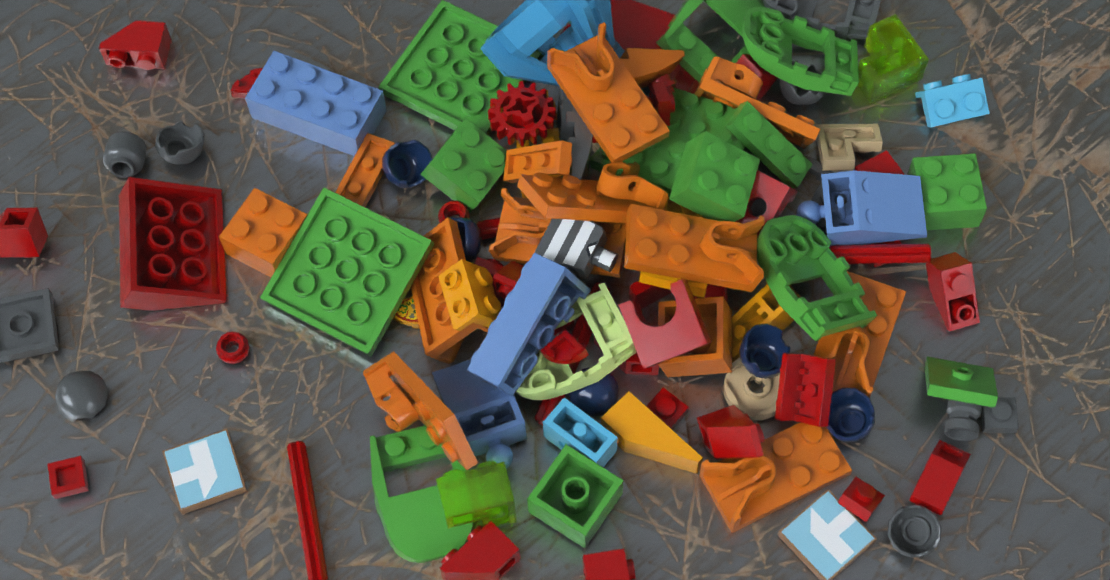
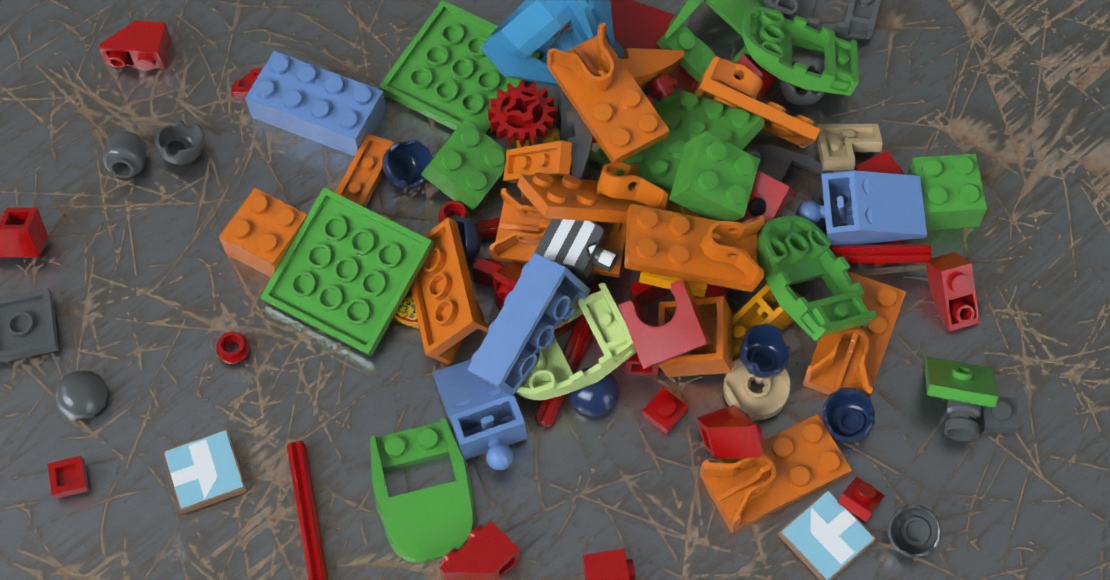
red slope [119,177,227,311] -> none
orange plate [363,351,478,471] -> none
clear neon green brick [436,461,517,528] -> none
light orange bracket [439,259,501,331] -> none
bright green brick [527,445,624,548] -> none
red tile [540,329,589,364] -> none
medium azure brick [543,397,618,467] -> none
light orange slope [601,391,703,474] -> none
red plate [651,82,675,126] -> none
bright green plate [725,101,812,189] -> none
red bracket [775,353,836,427] -> none
clear neon green brick [858,14,929,103] -> none
red slope [909,440,971,516] -> none
medium azure bracket [915,74,990,128] -> none

